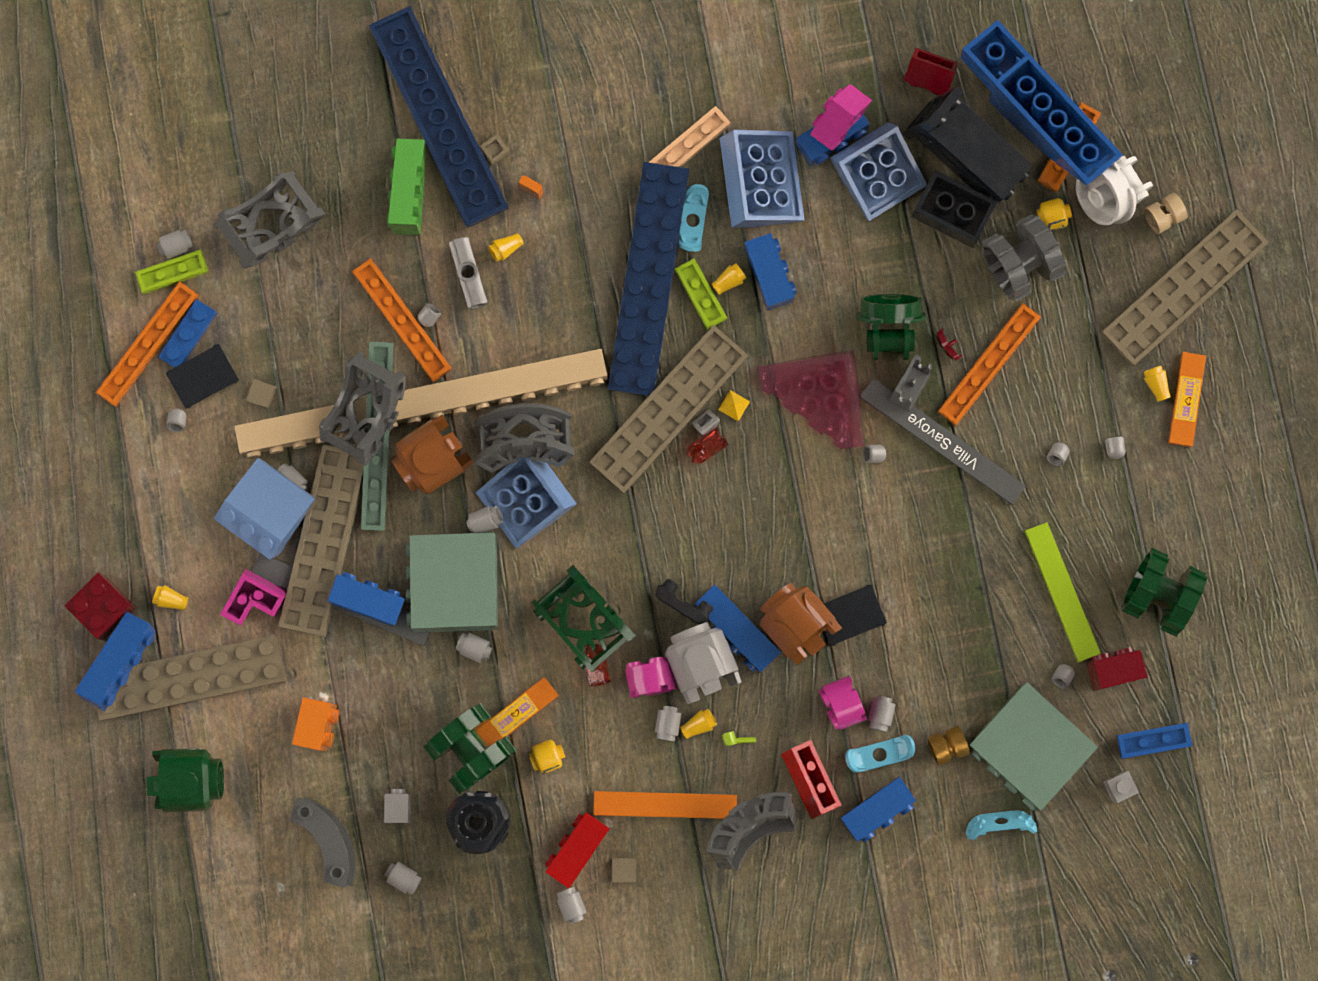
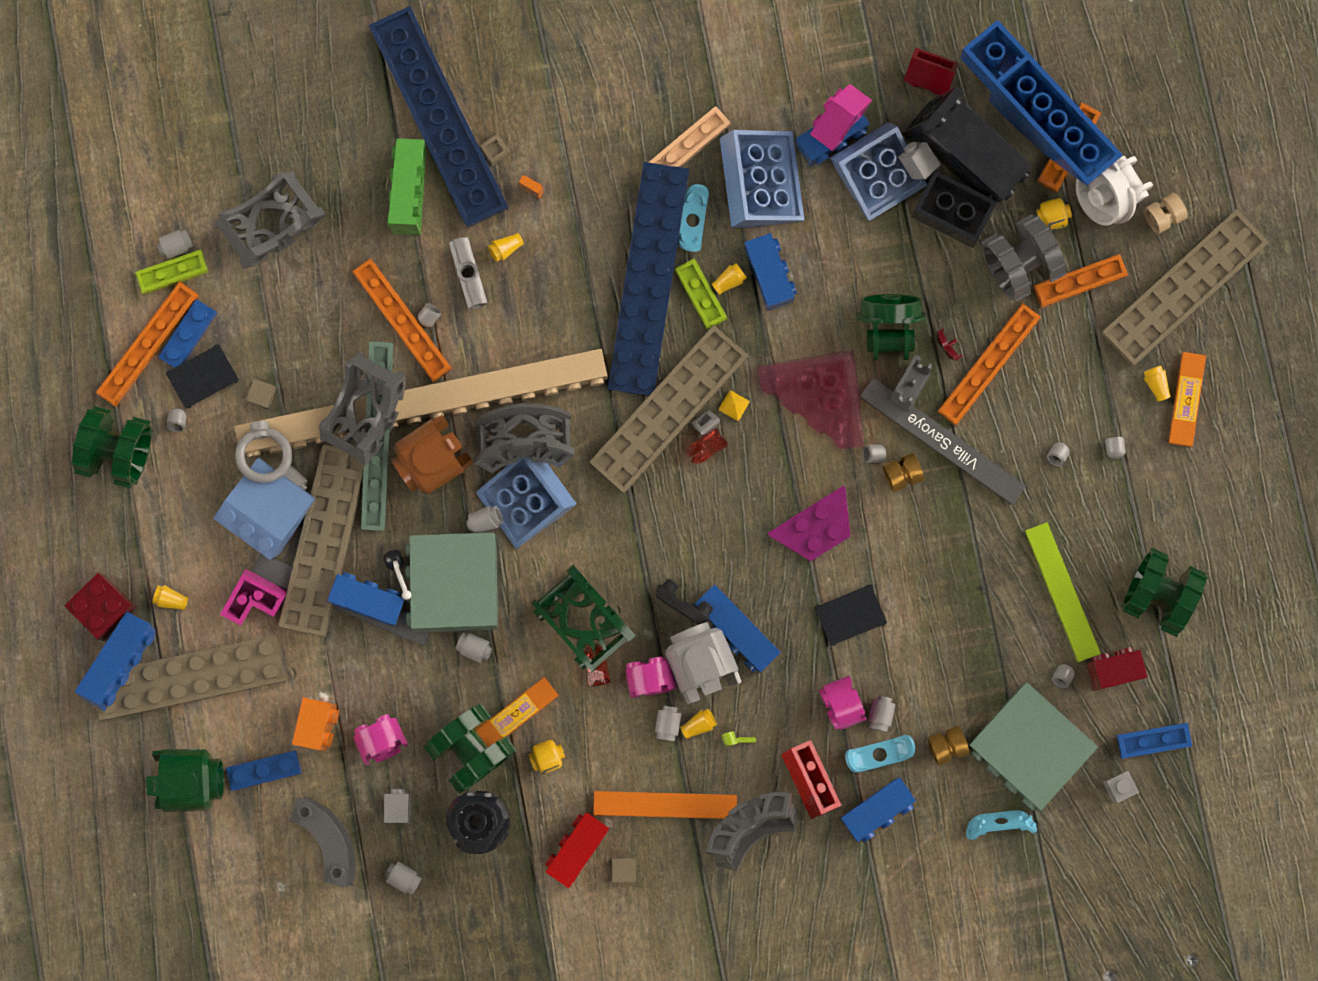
light grey brick [556,887,587,924] -> none
dark orange piece [760,583,842,665] -> none
none -> dark green piece [71,406,153,489]
none -> blue plate [226,750,302,791]
none -> light grey piece [235,421,292,483]
none -> dark pink brick [353,714,408,765]
none -> hinge [383,550,411,600]
none -> magenta wing [767,485,851,562]
none -> pearl gold wheel [882,453,924,493]
none -> light grey brick [898,142,941,179]
none -> orange tile [1033,254,1128,308]

